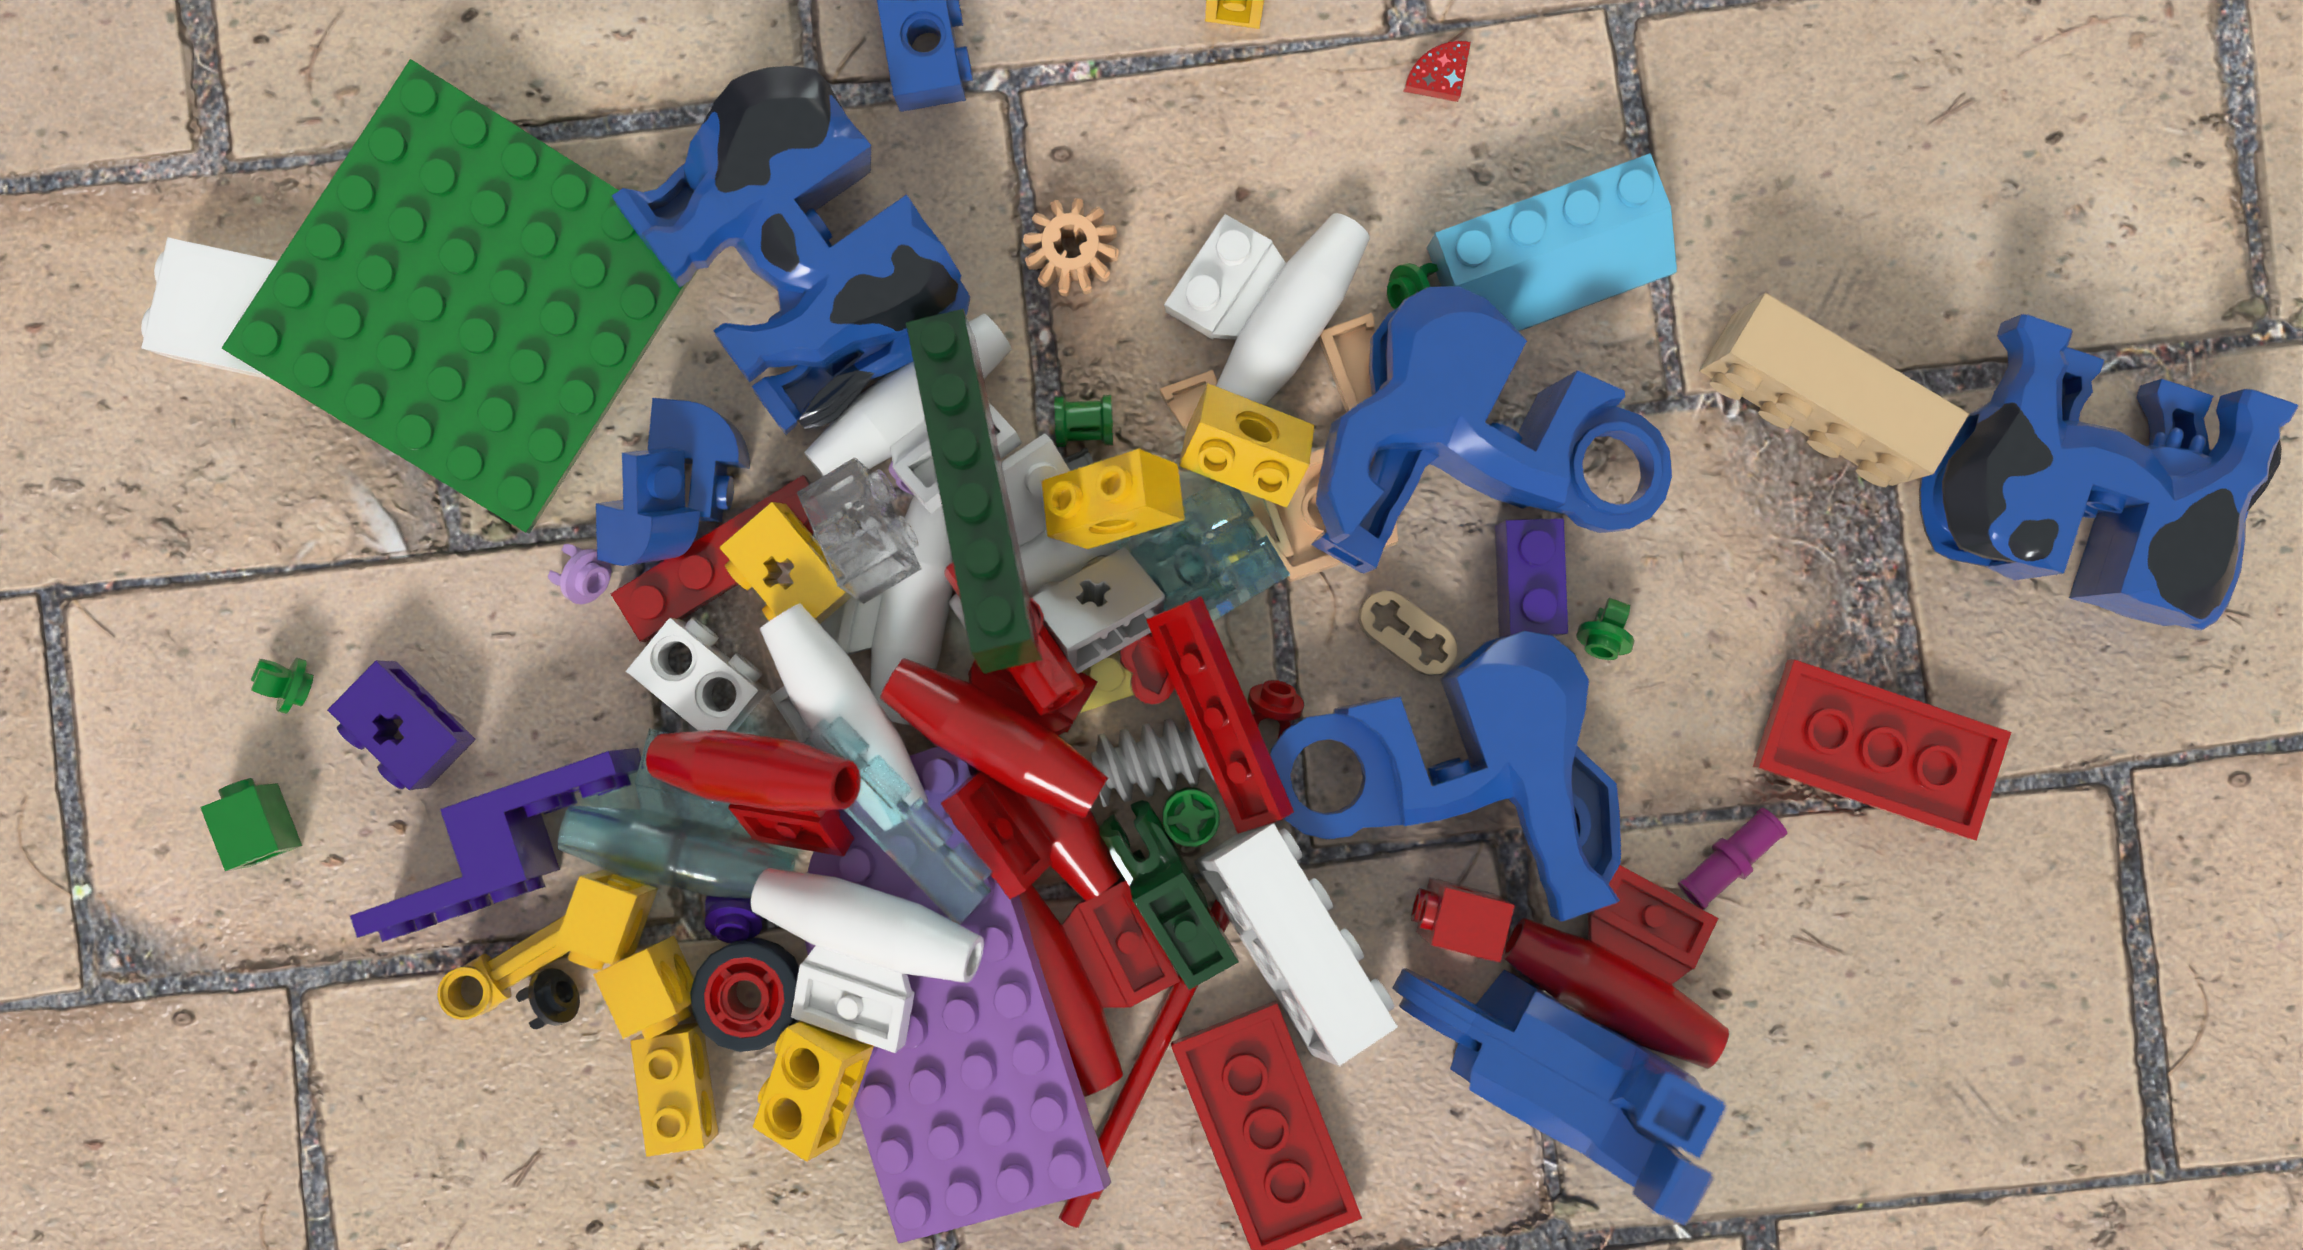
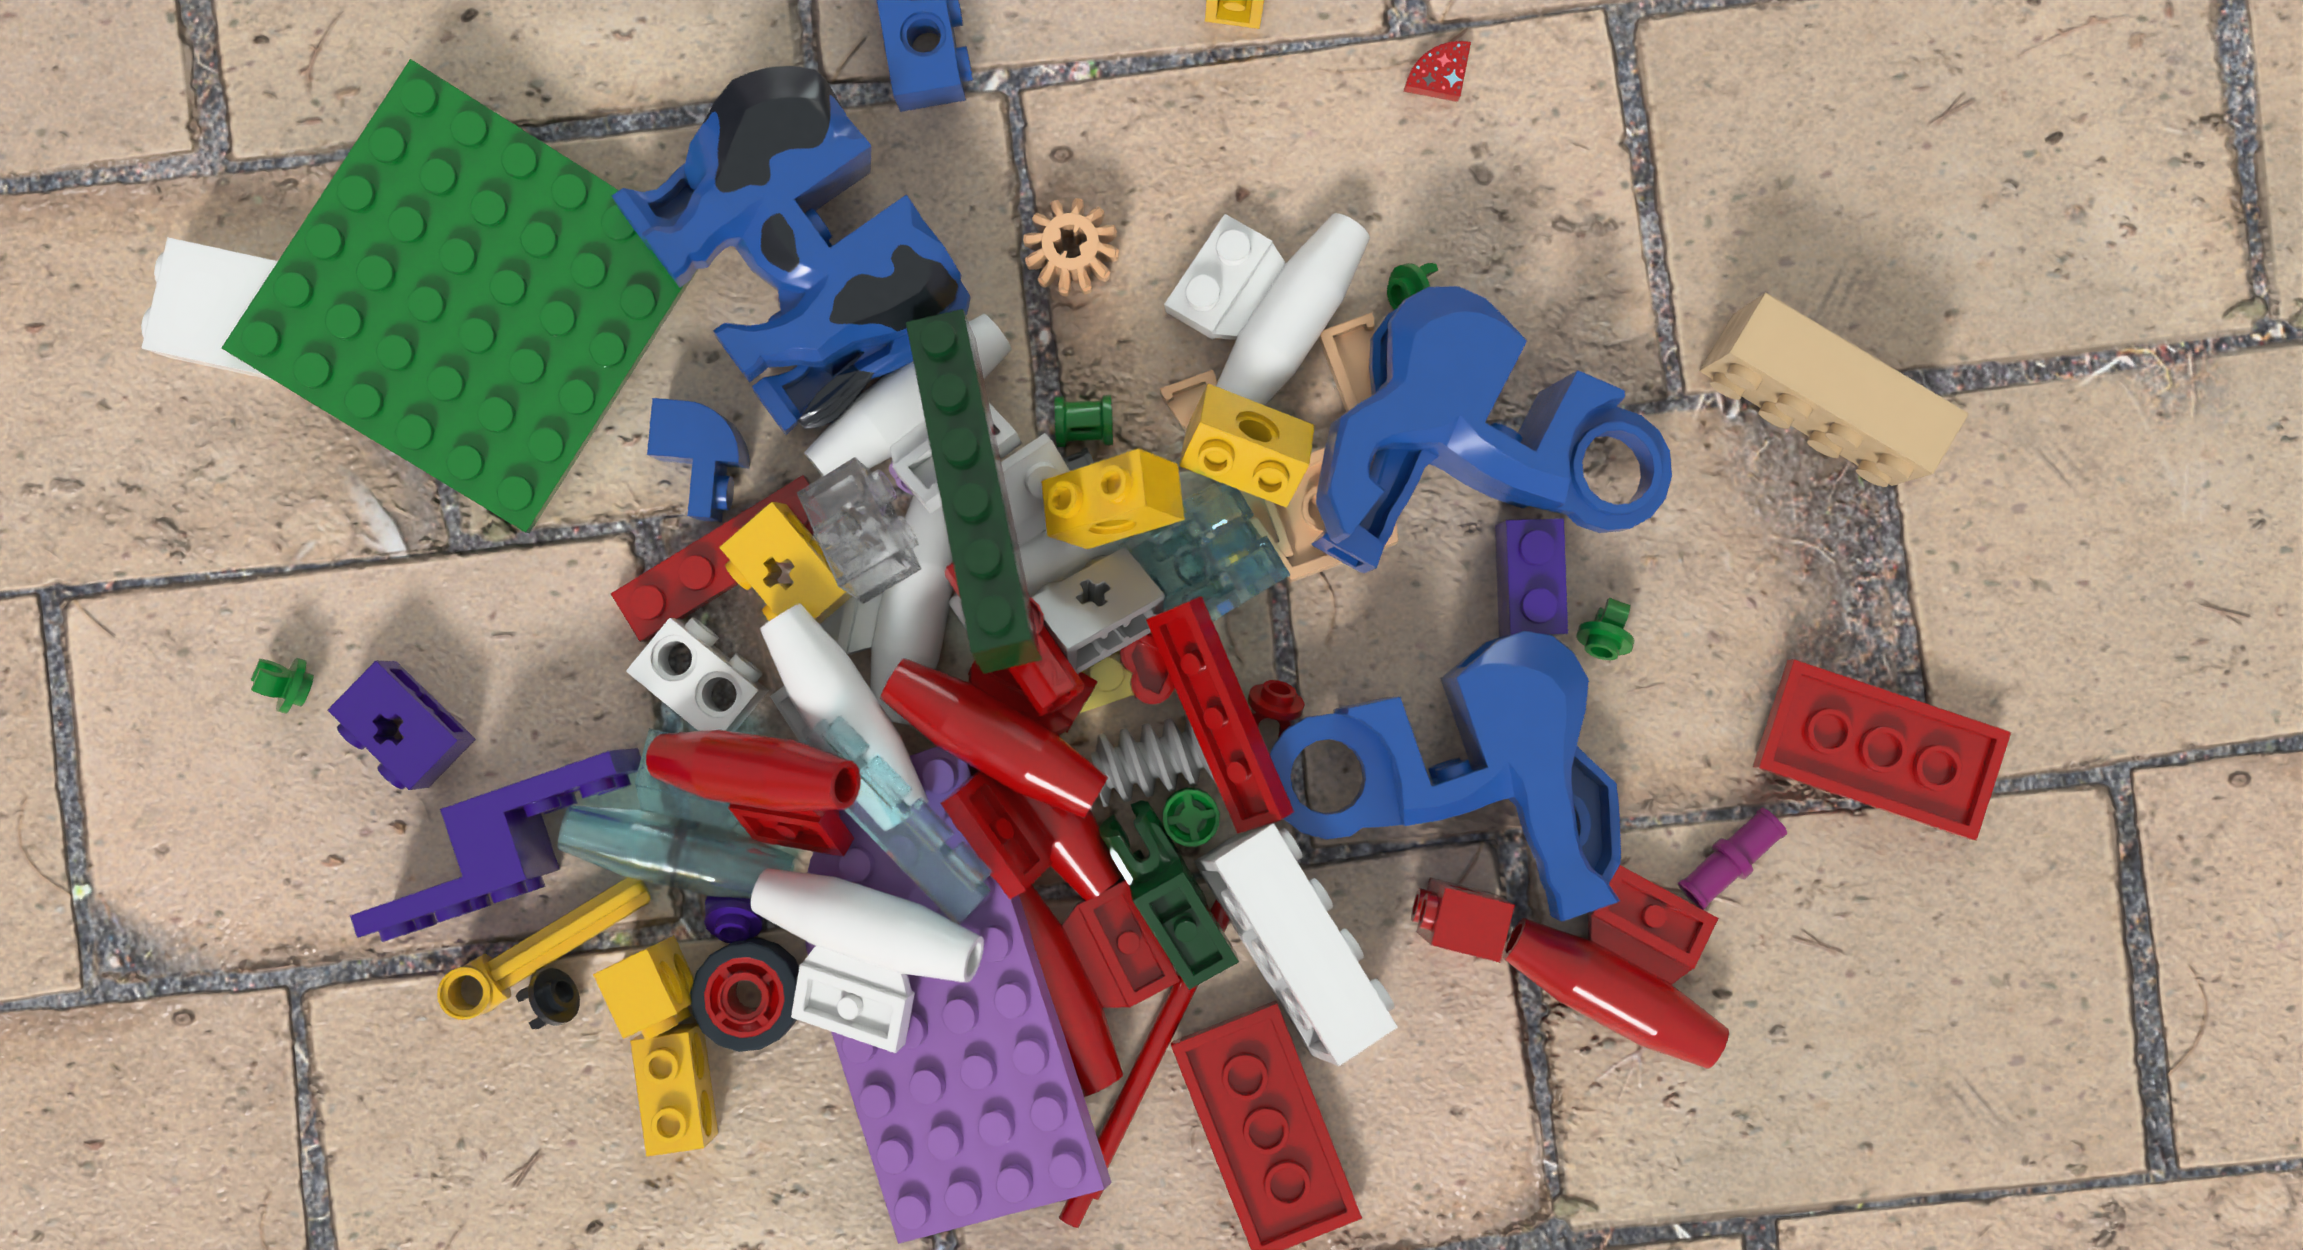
green brick [200,778,302,872] -> none
lavender plate [548,544,612,604] -> none
yellow brick [554,870,658,970] -> none
blue brick [596,447,700,566] -> none
yellow brick [753,1021,874,1162] -> none
tan beam [1358,591,1458,675] -> none
blue animal [1392,968,1726,1225] -> none
medium azure slope [1426,153,1677,332] -> none
blue animal [1919,314,2299,631] -> none

